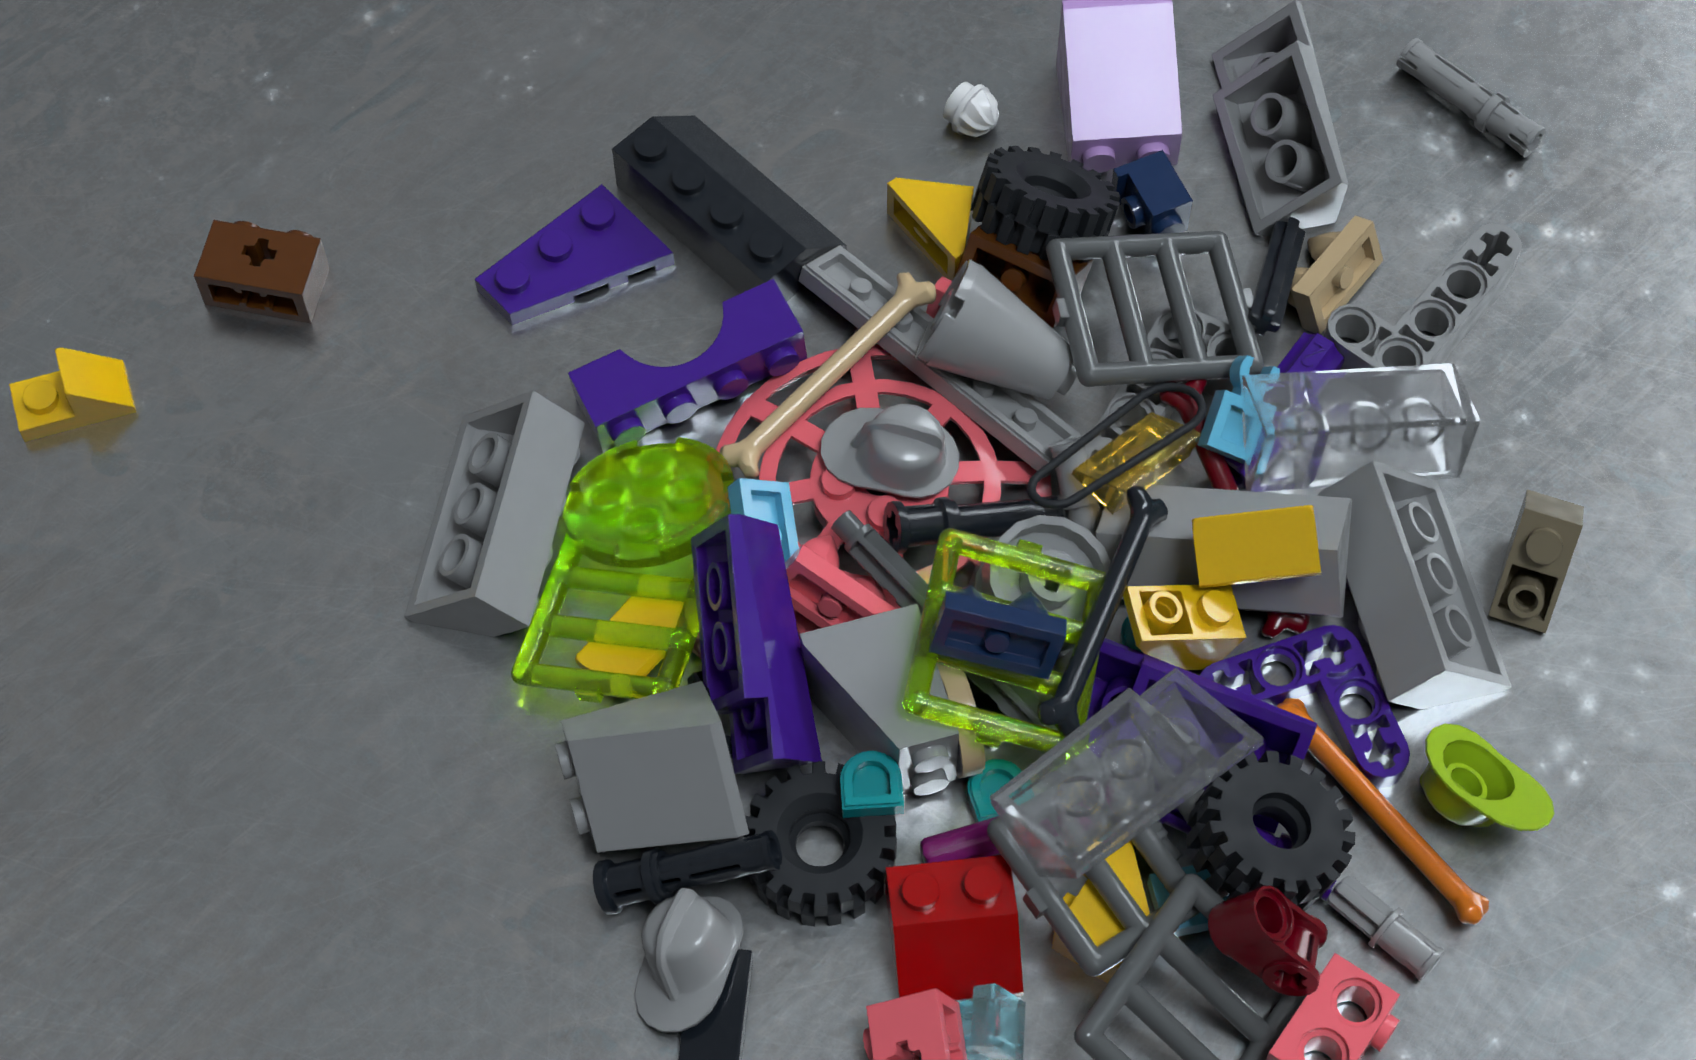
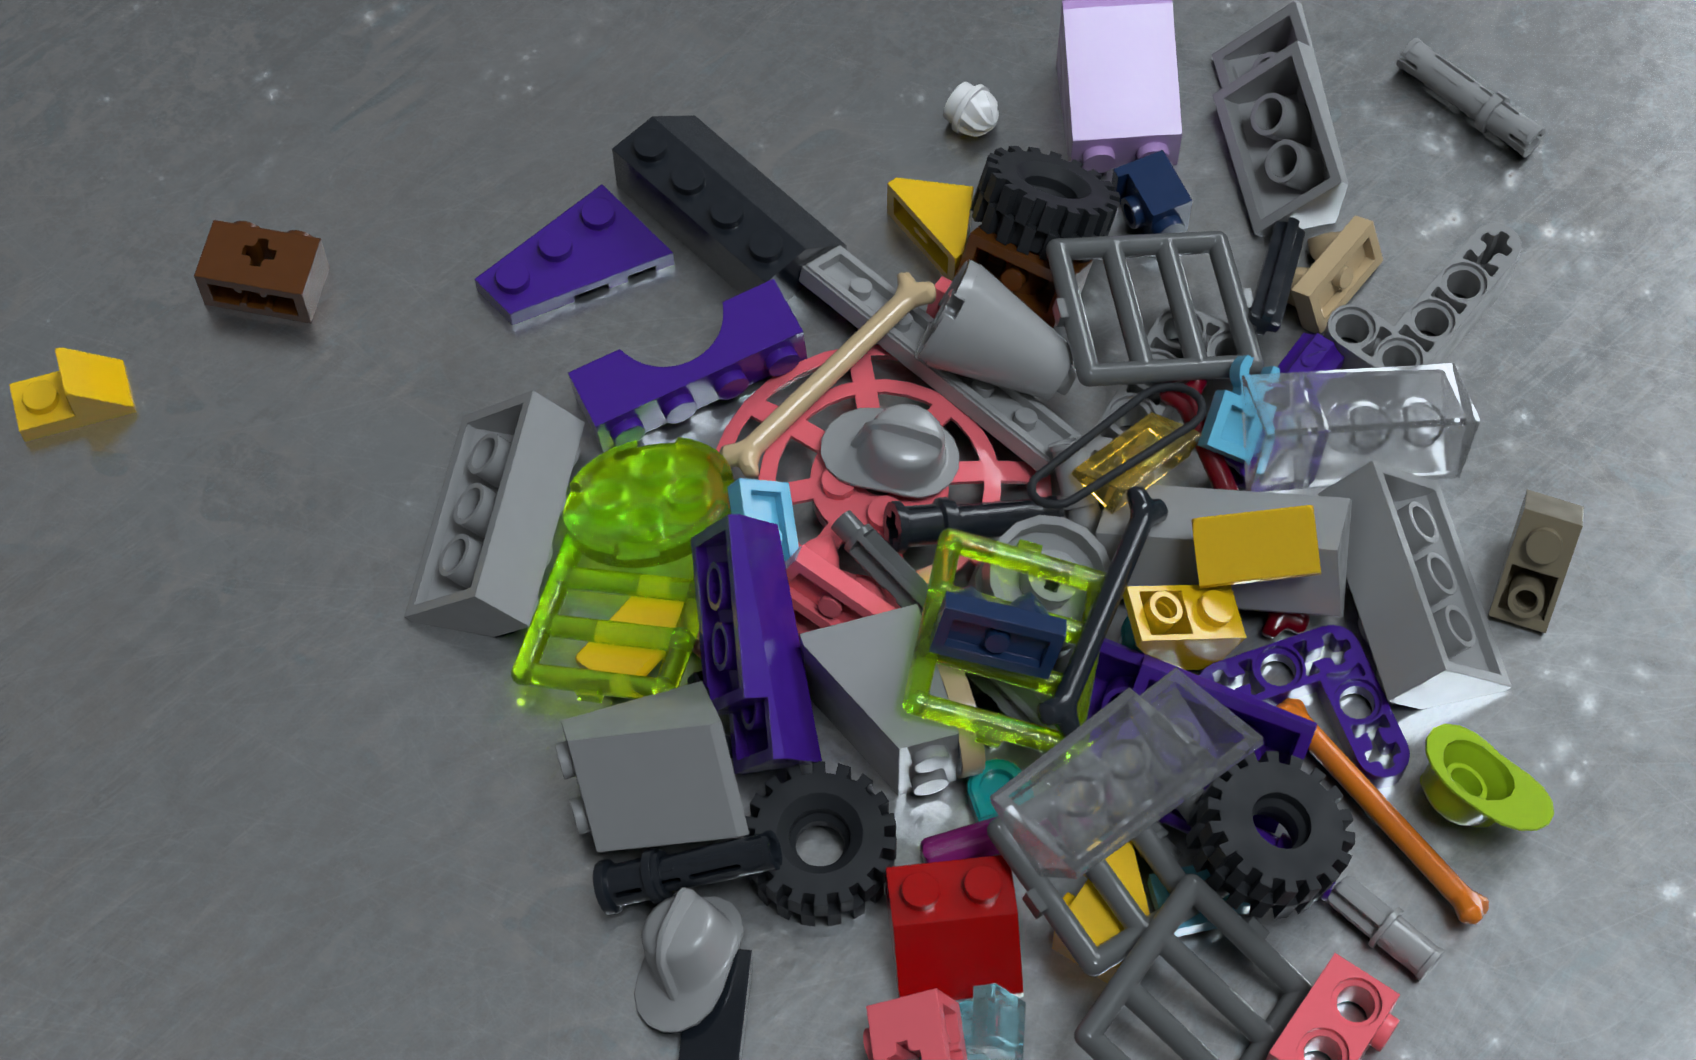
teal tile [840,751,904,818] -> none
dark red piece [1208,886,1328,996] -> none

